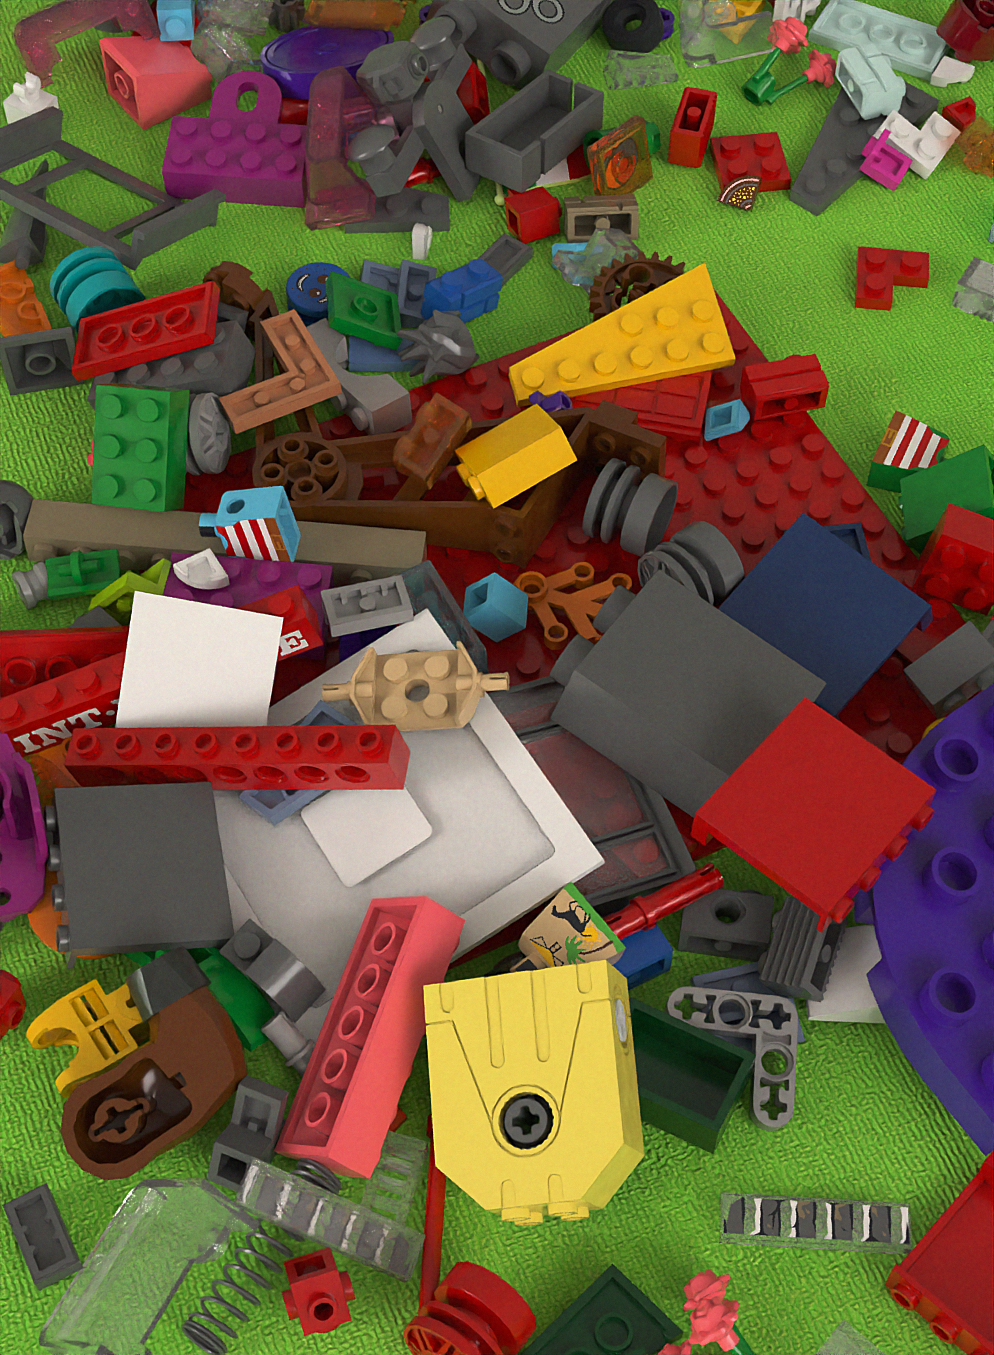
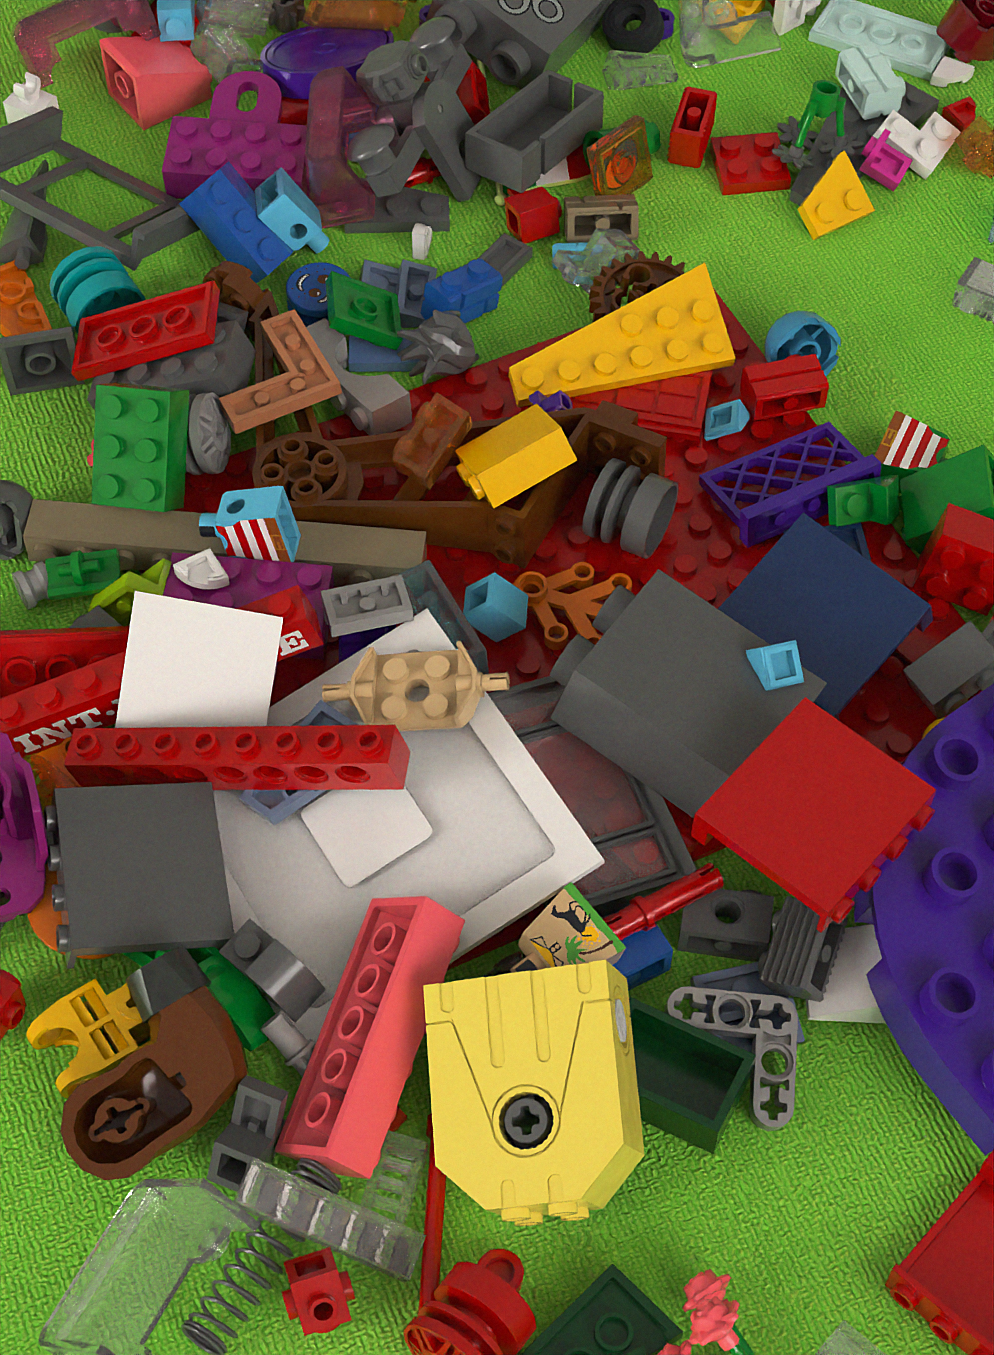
dark grey plate [3,1183,84,1291] -> none
dark grey wheel [637,521,745,606] -> none
reddish brown tile [717,175,763,212] -> none
tile [719,1192,912,1255] -> none
plant [741,16,837,106] -> none
red plate [854,246,929,311] -> none
none -> blue slope [179,161,293,284]
none -> medium azure torso [255,167,330,254]
none -> red tile [477,1249,524,1292]
none -> dark purple fence [699,422,881,548]
none -> medium azure slope [746,640,804,691]
none -> dark azure cylinder [764,311,841,376]
none -> plant [772,80,864,169]
none -> yellow wing [797,151,875,240]
none -> green slope [827,474,900,527]

